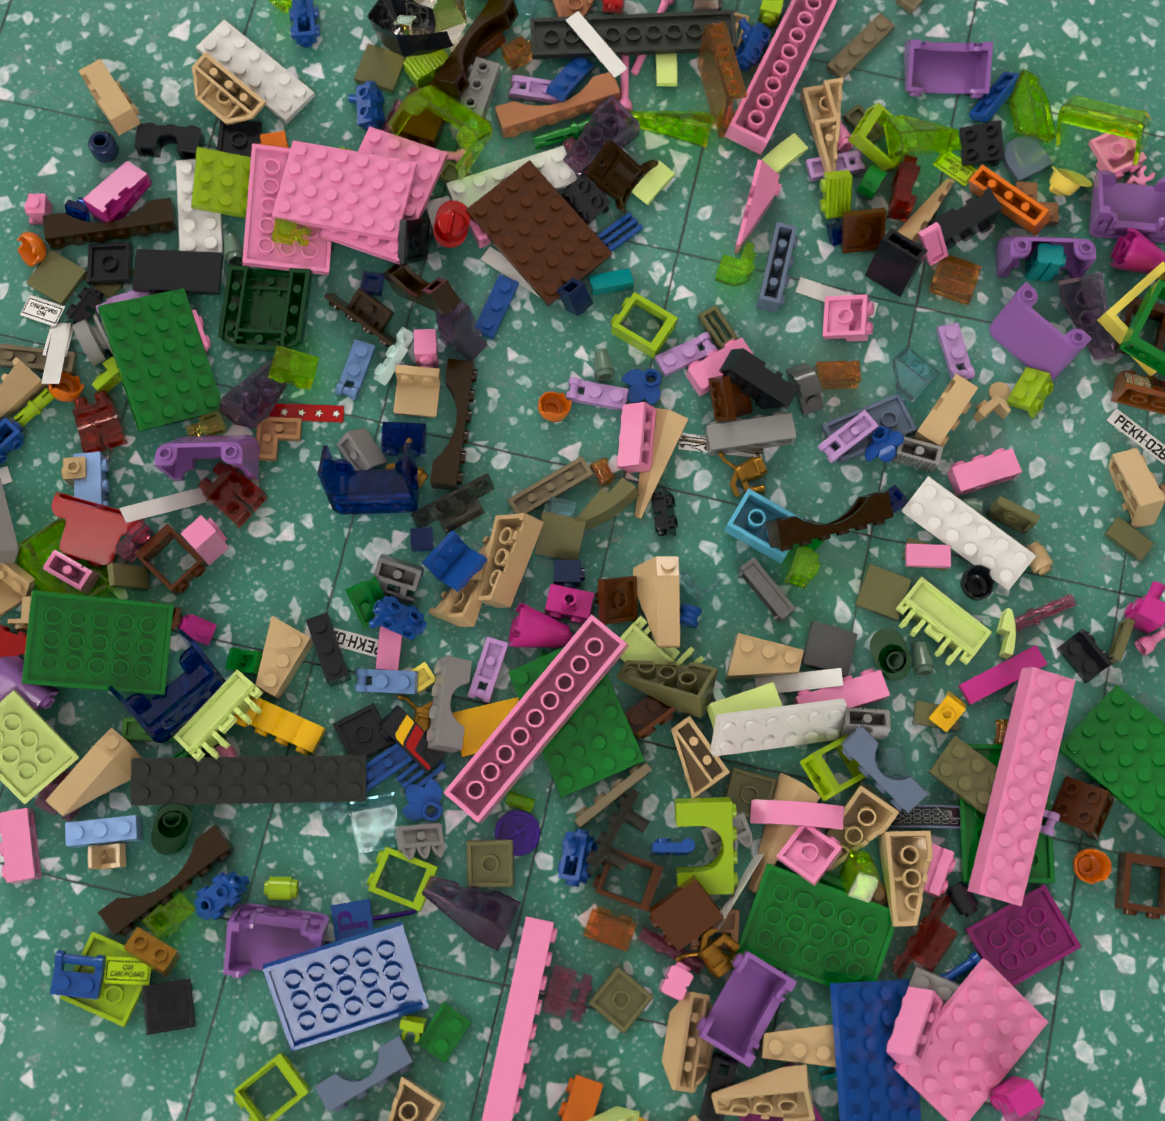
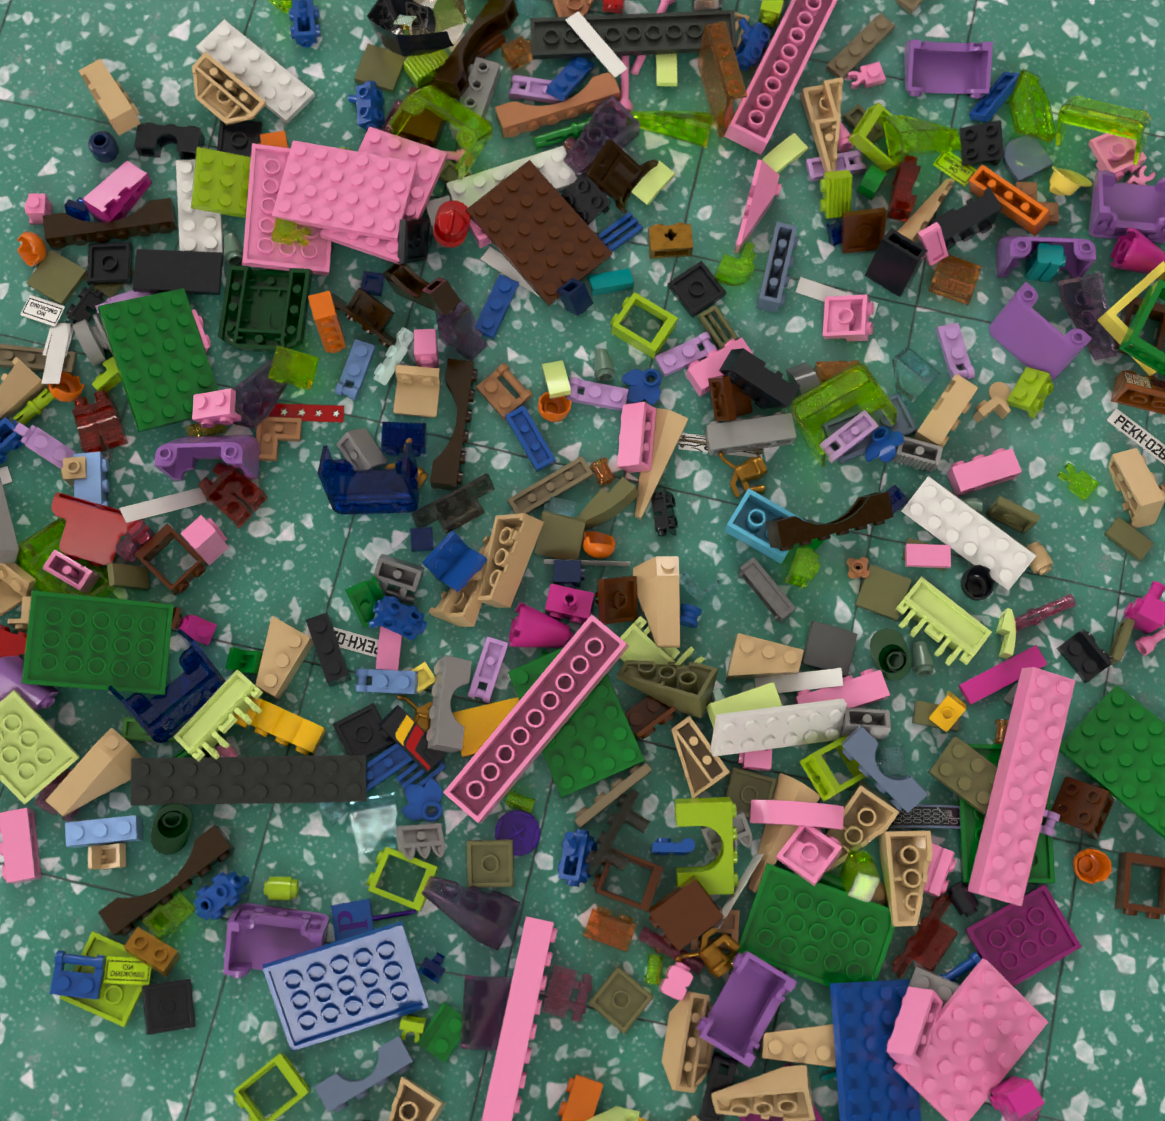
none -> lavender hinge [13,422,76,469]
none -> bright pink bracket [192,388,241,428]
none -> orange brick [308,291,347,353]
none -> clear blue tile [418,952,446,984]
none -> clear purple wedge [461,975,513,1050]
none -> medium nougat plate [476,363,533,420]
none -> blue plate [505,405,556,472]
none -> yellowish green slope [542,360,571,398]
none -> white sticker [544,559,630,567]
none -> orange hair [582,531,616,559]
none -> clear neon green pin [643,954,663,985]
none -> pearl gold brick [648,223,693,259]
none -> black tile [667,261,727,318]
none -> bright pink brick [738,749,772,772]
none -> clear neon green windscreen [791,363,897,467]
none -> nougat plate [846,557,870,579]
none -> bright pink plate [847,62,886,89]
none -> clear neon green plate [1057,463,1100,501]

